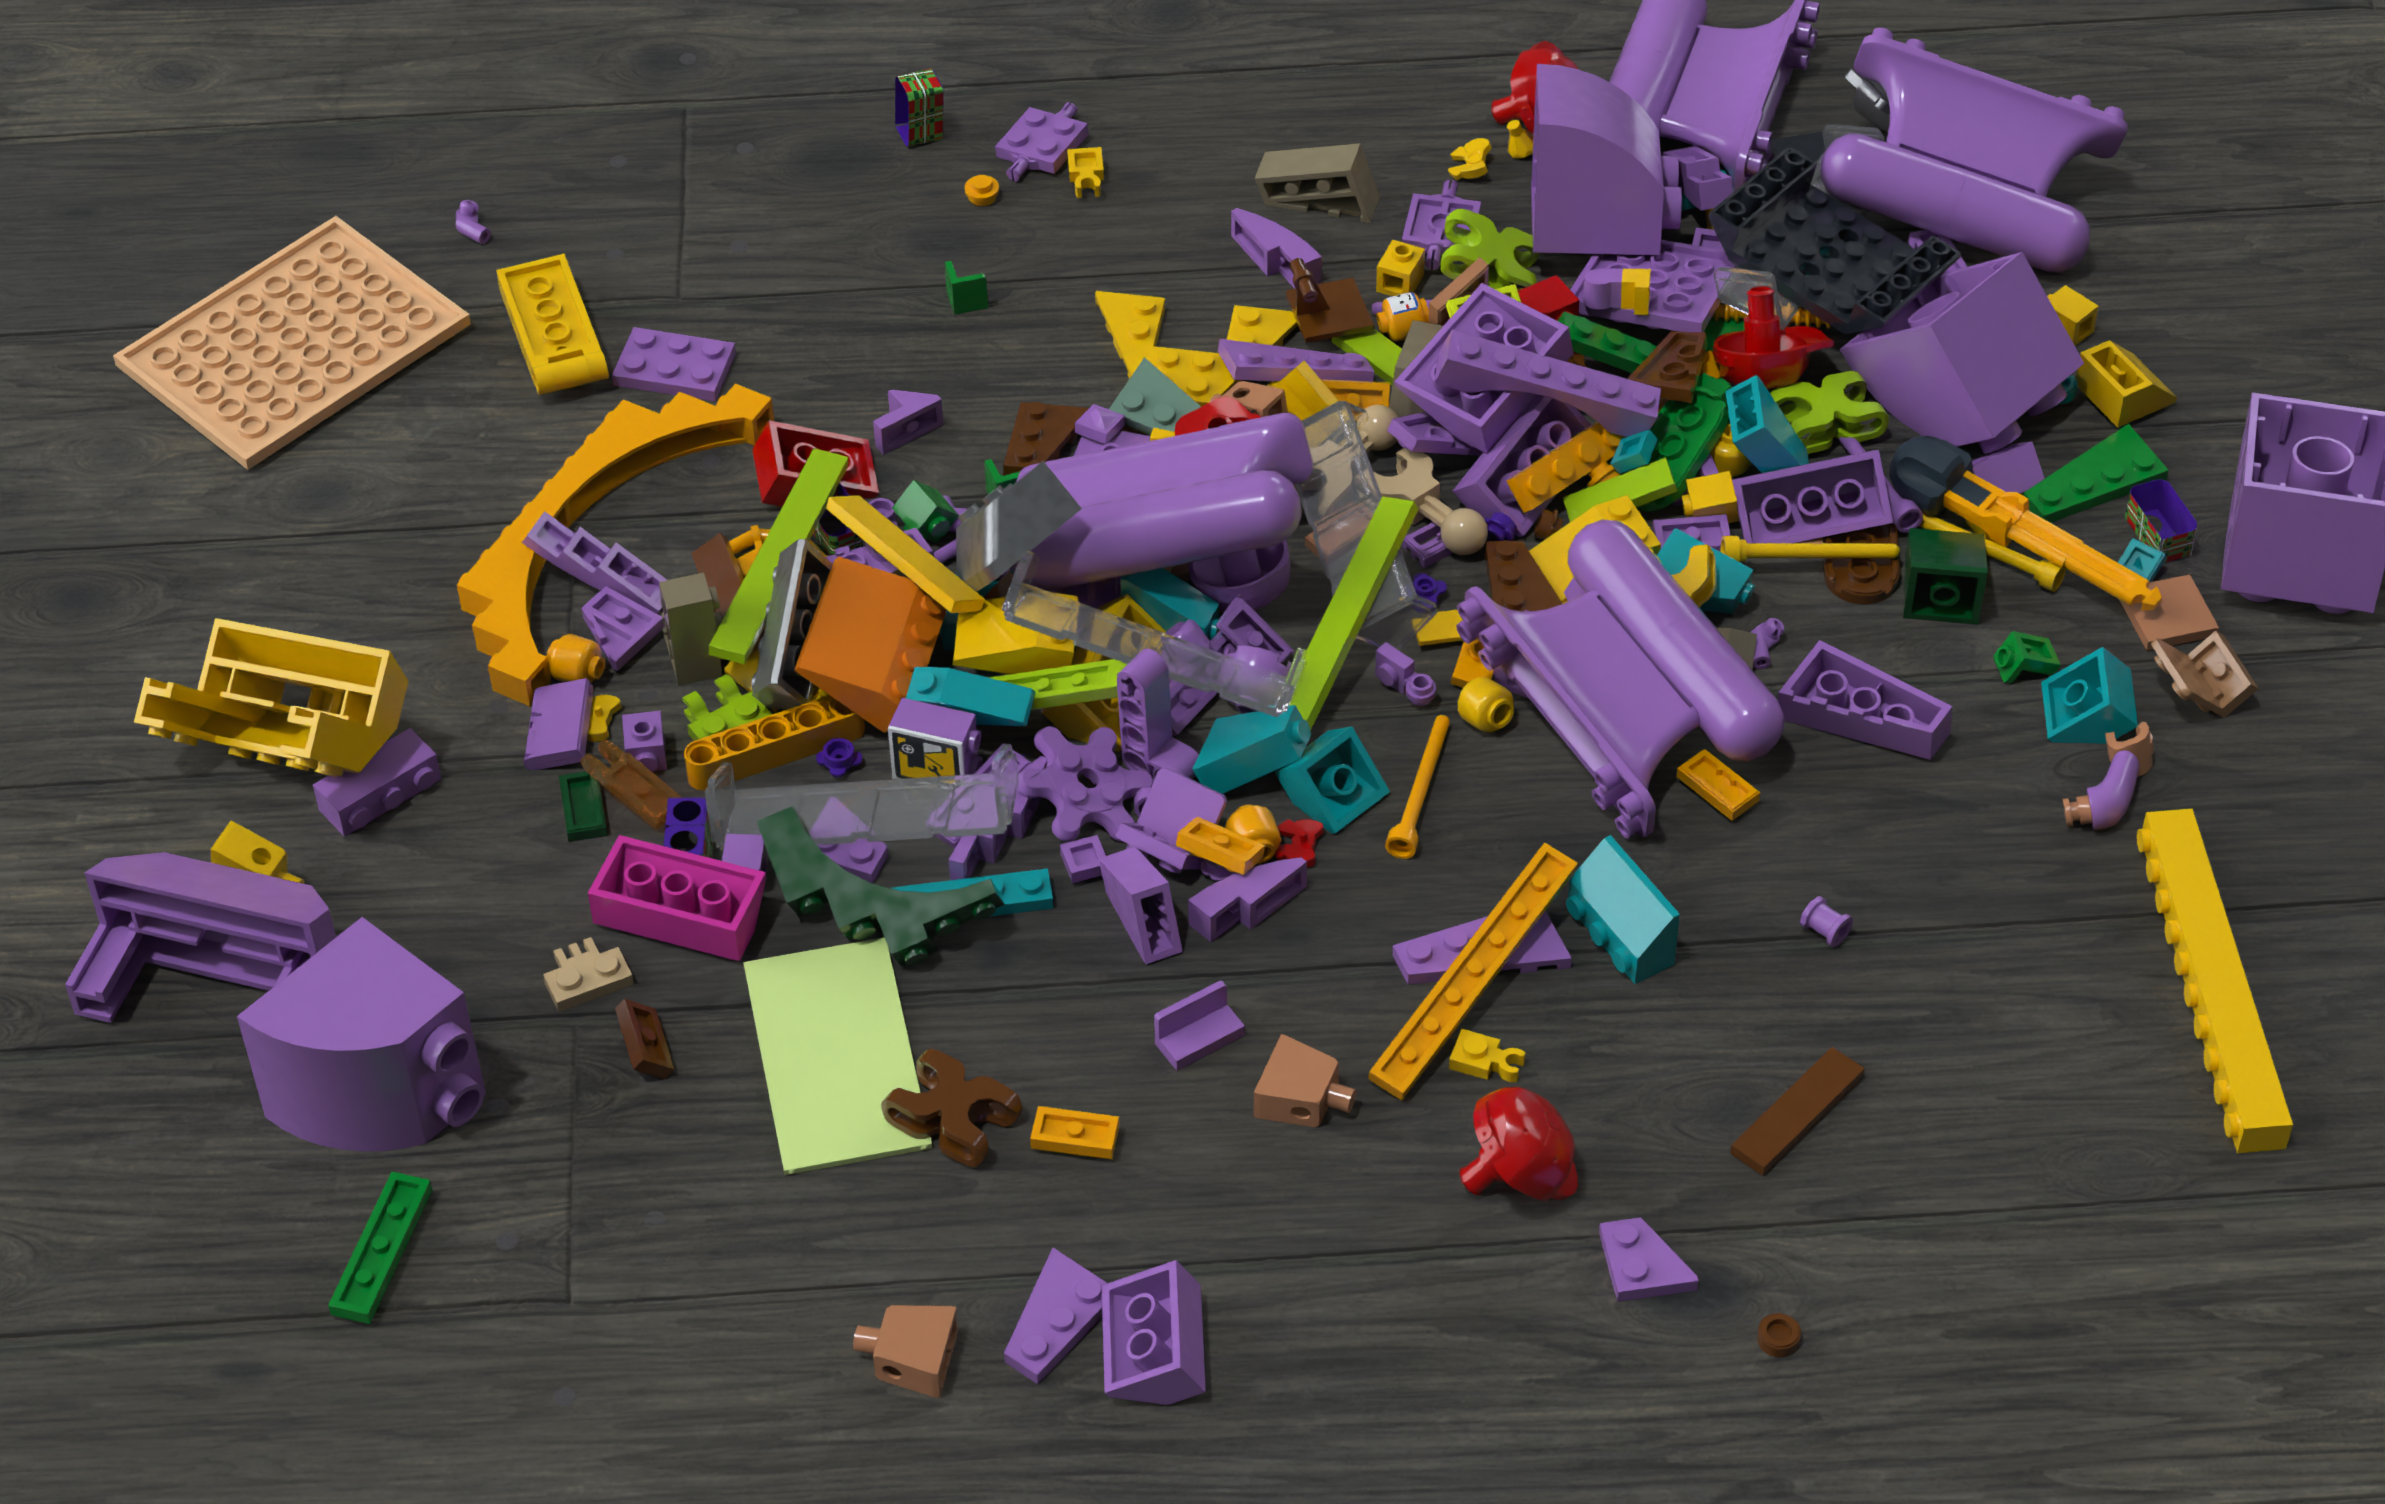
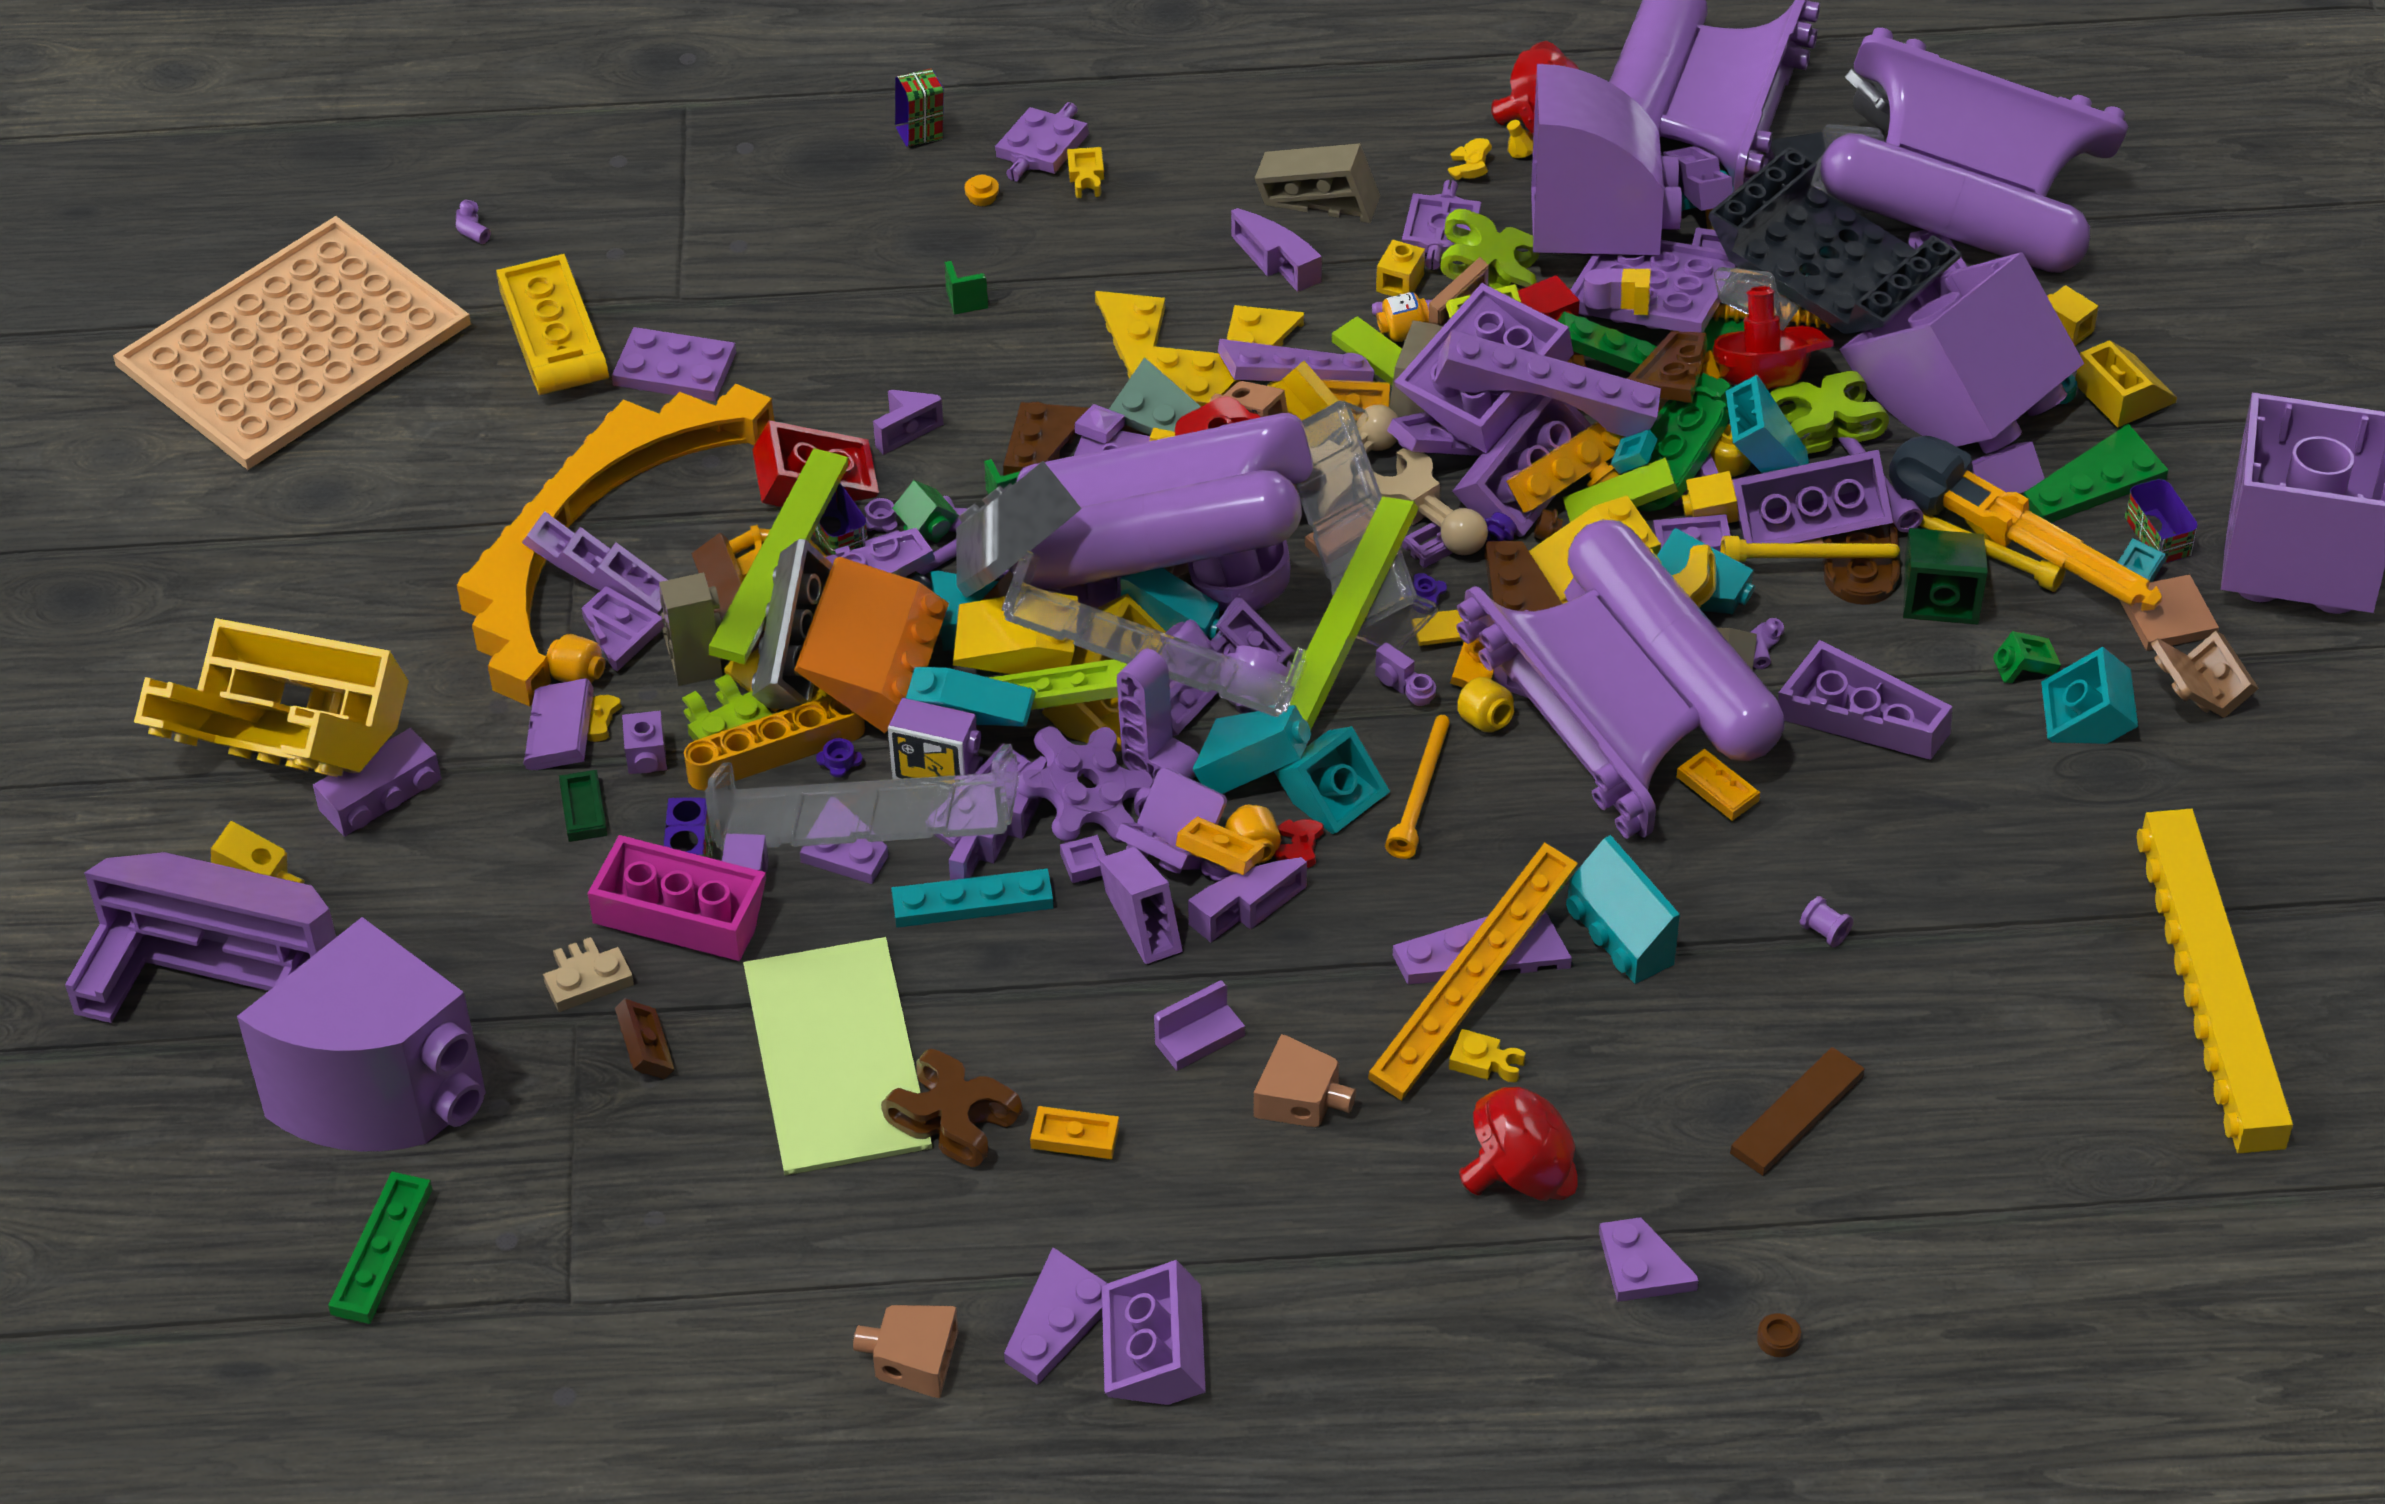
clear orange hinge [580,739,682,830] -> none
dark green arch [756,806,1005,966] -> none
yellow tile [826,496,985,613] -> none
reddish brown plate [1286,258,1374,343] -> none
piece [2062,721,2154,830] -> none

